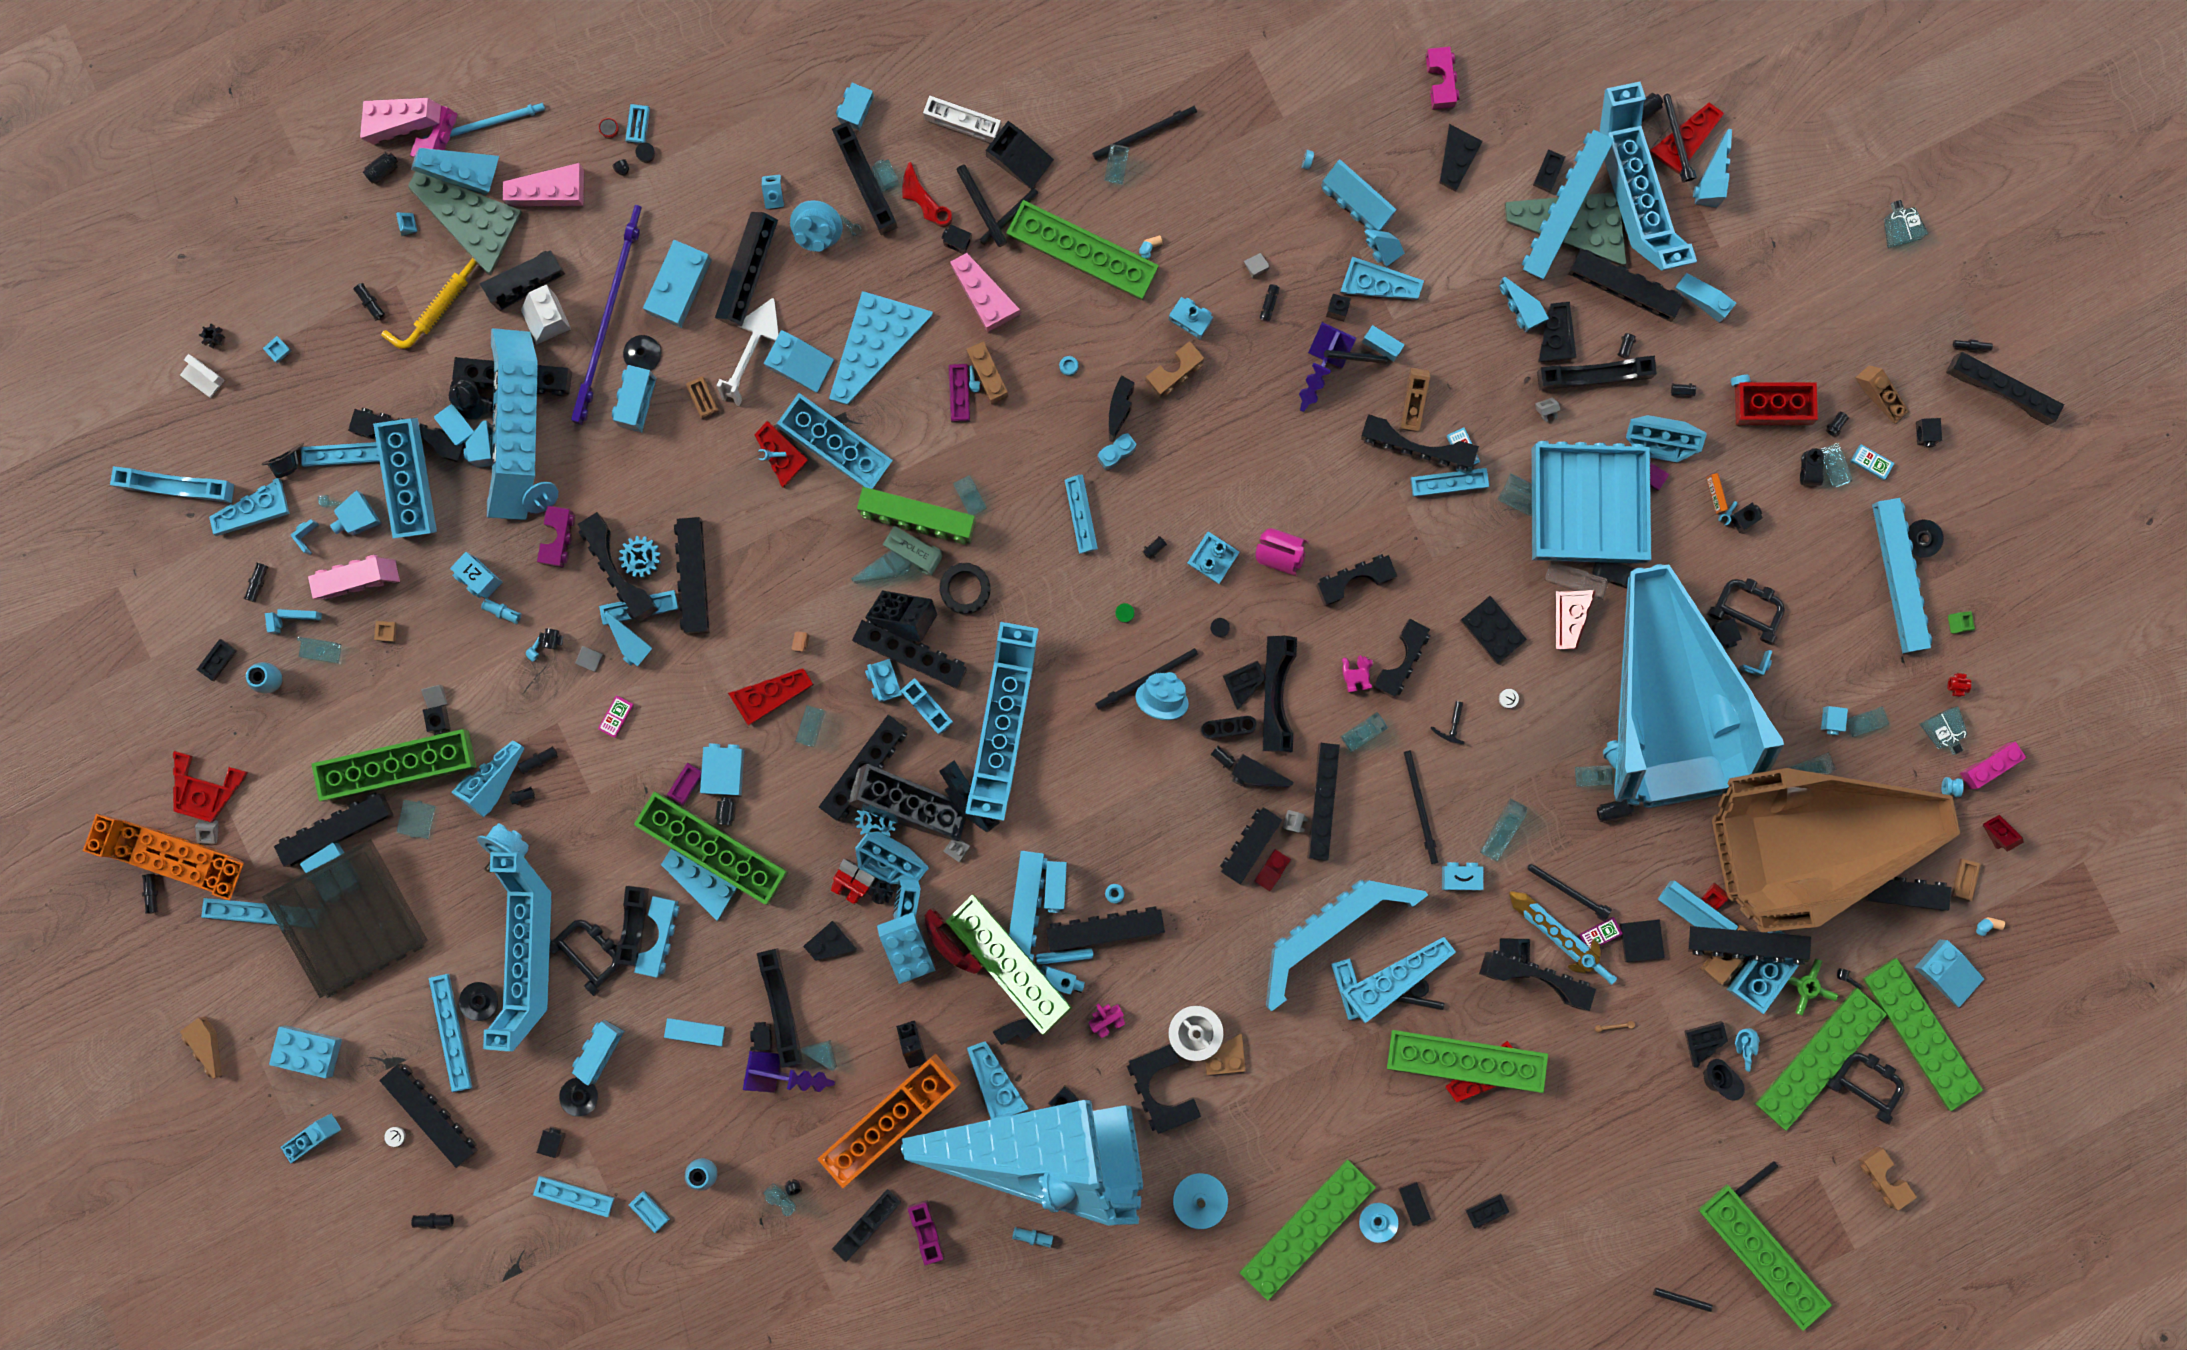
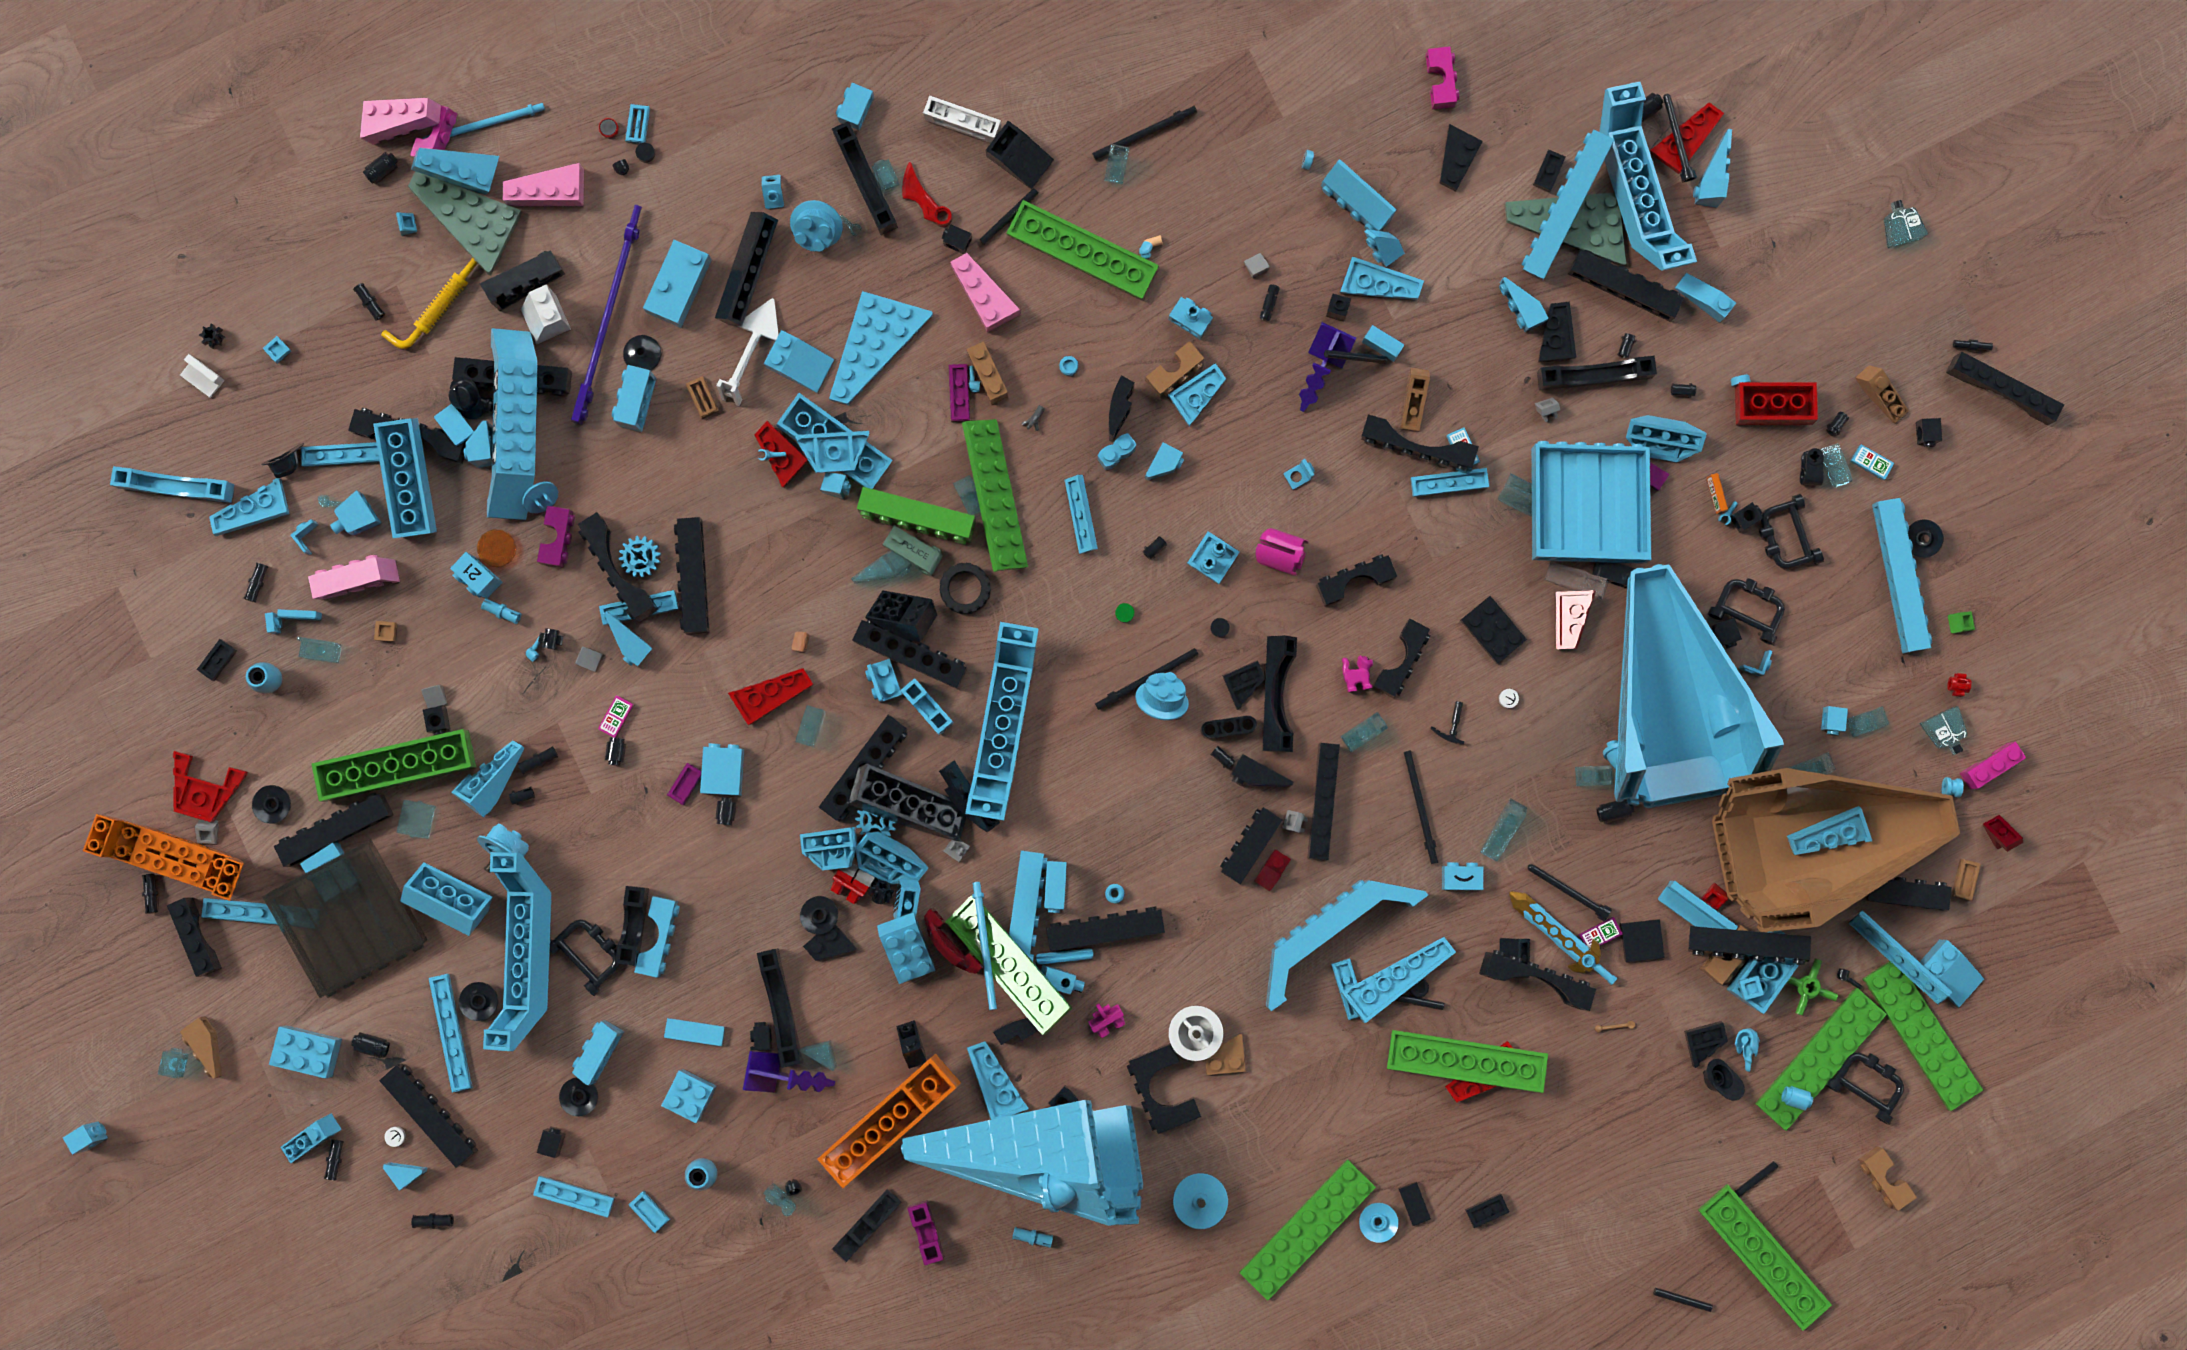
bright green brick [634,792,789,905] -> none
medium azure wing [661,848,737,921] -> none
black axle [957,164,1007,247] -> none
medium azure arm [1976,917,2005,936] -> none
none -> medium azure brick [63,1122,108,1155]
none -> clear light blue brick [158,1048,189,1078]
none -> black arch [166,897,222,977]
none -> black dish [252,785,291,824]
none -> black pin [324,1139,344,1180]
none -> black head [351,1032,390,1058]
none -> medium azure slope [383,1162,427,1190]
none -> medium azure brick [400,862,492,936]
none -> clear orange tile [477,529,516,568]
none -> black brick [604,737,626,766]
none -> medium azure brick [661,1069,717,1123]
none -> medium azure wing [795,431,869,473]
none -> medium azure wedge [800,827,857,870]
none -> black dish [800,896,838,935]
none -> medium azure slope [820,472,851,500]
none -> bright green plate [962,419,1028,572]
none -> medium azure bar [972,882,997,1010]
none -> dark grey bar [1022,405,1045,431]
none -> medium azure slope [1145,442,1184,480]
none -> medium azure wing [1168,363,1226,427]
none -> medium azure bracket [1284,459,1315,490]
none -> medium azure plate [1738,976,1764,1000]
none -> black bar [1759,494,1824,569]
none -> medium azure brick [1781,1086,1813,1111]
none -> medium azure wing [1787,806,1872,855]
none -> medium azure tile [1849,910,1952,1005]

